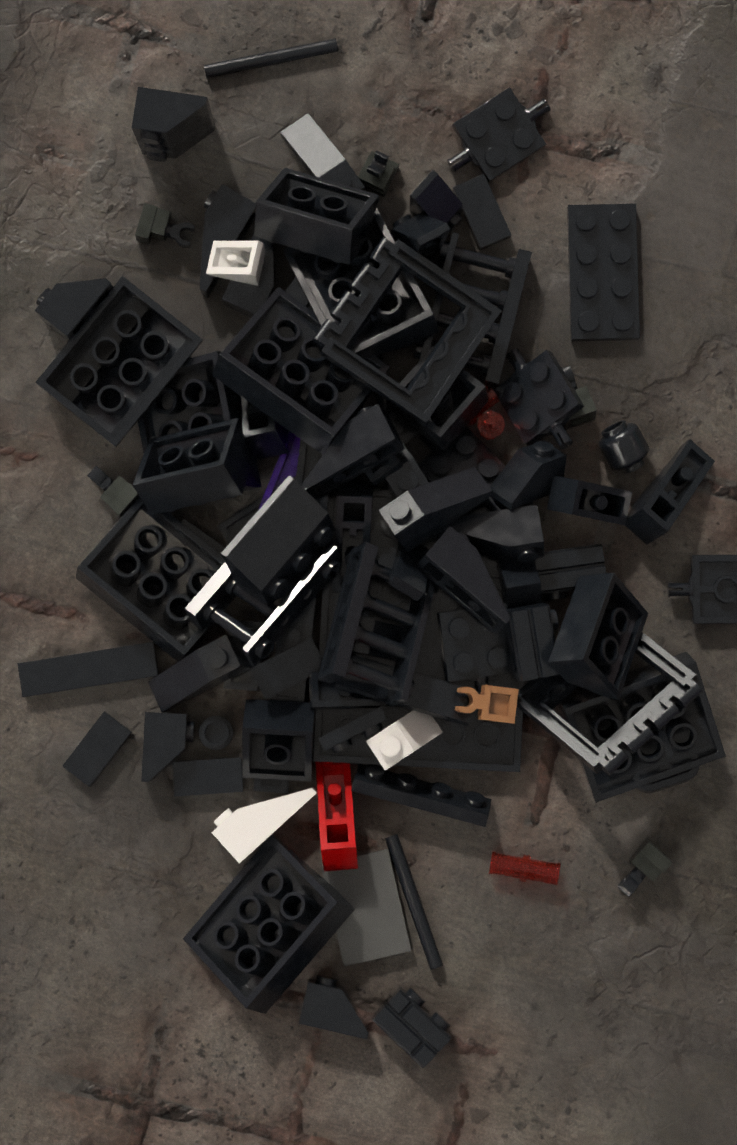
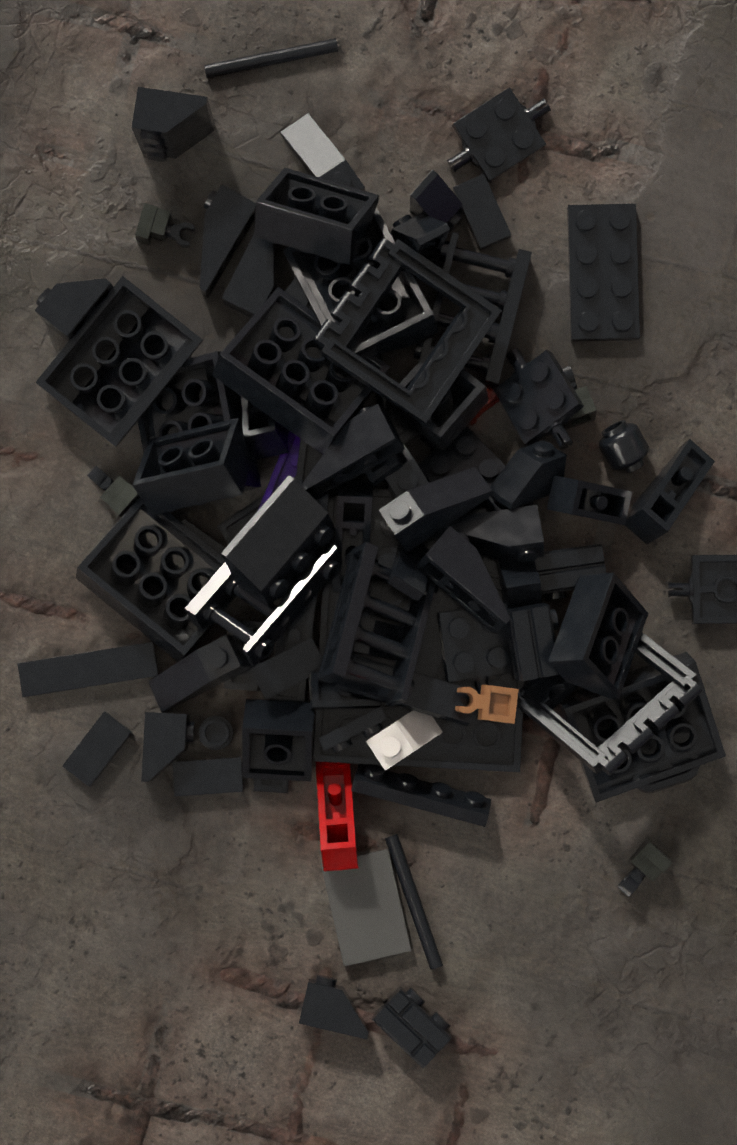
black slope [183,835,355,1014] -> none
white slope [206,241,266,286] -> none
white slope [211,787,317,864] -> none
pearl dark grey piece [358,150,399,197] -> none
clear red axle [477,410,505,440] -> none
clear red pin [489,852,561,885] -> none

